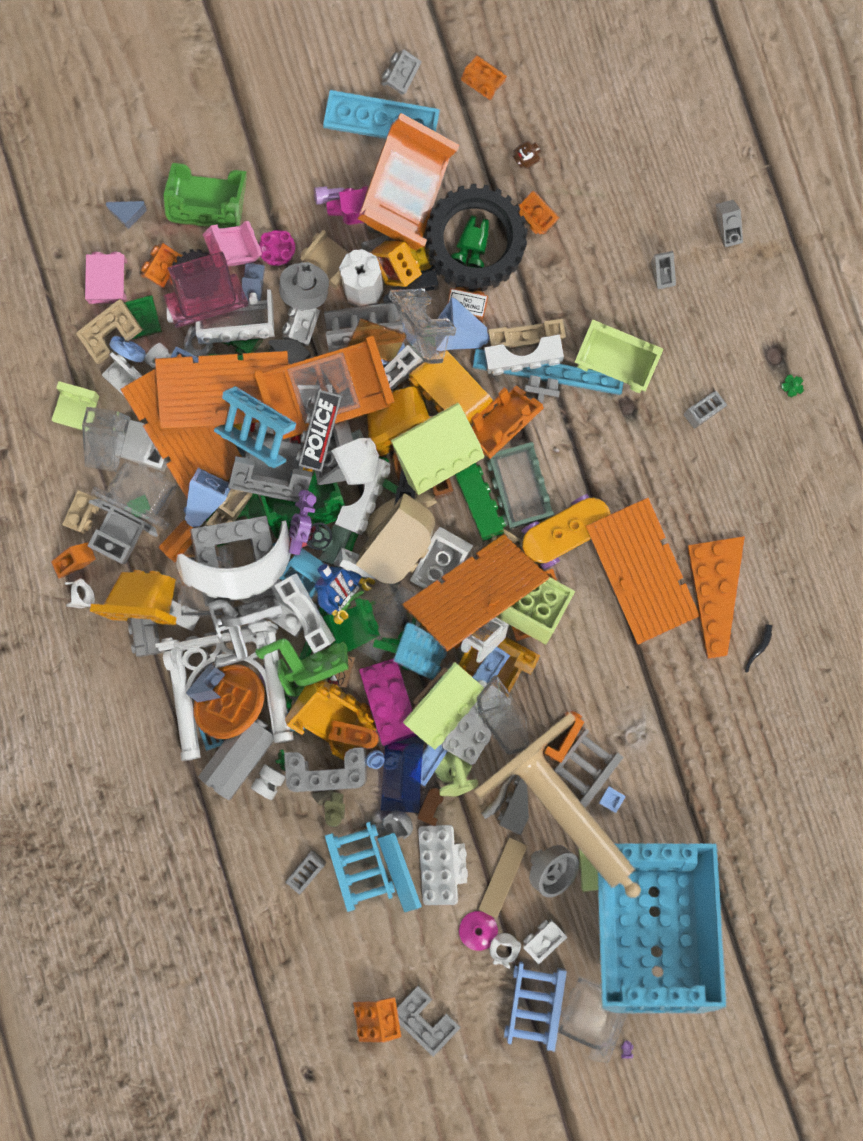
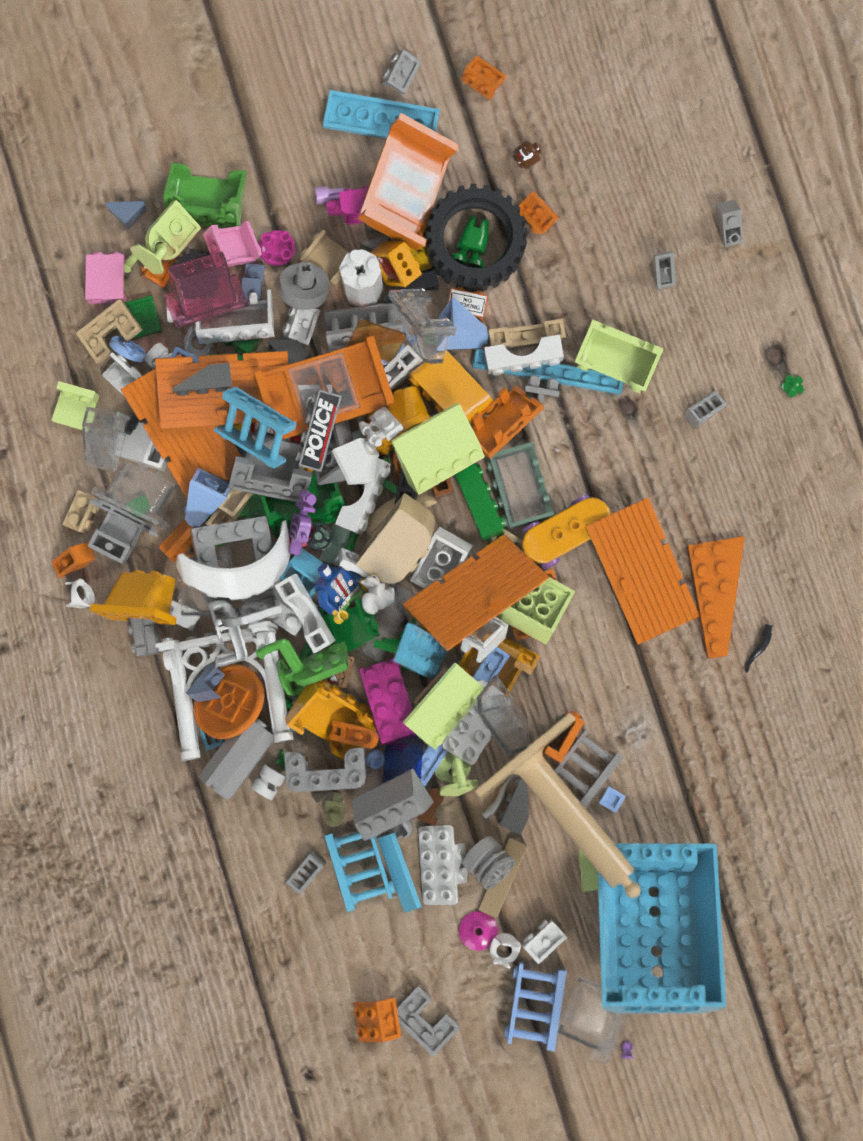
light grey piece [529,845,579,897] -> none
none -> yellowish green plate [124,200,201,274]
none -> black animal [124,410,139,435]
none -> dark grey slope [172,363,232,396]
none -> light grey slope [352,769,434,841]
none -> white plate [358,406,404,447]
none -> white animal [361,575,395,614]
none -> light grey wheel [463,836,515,890]

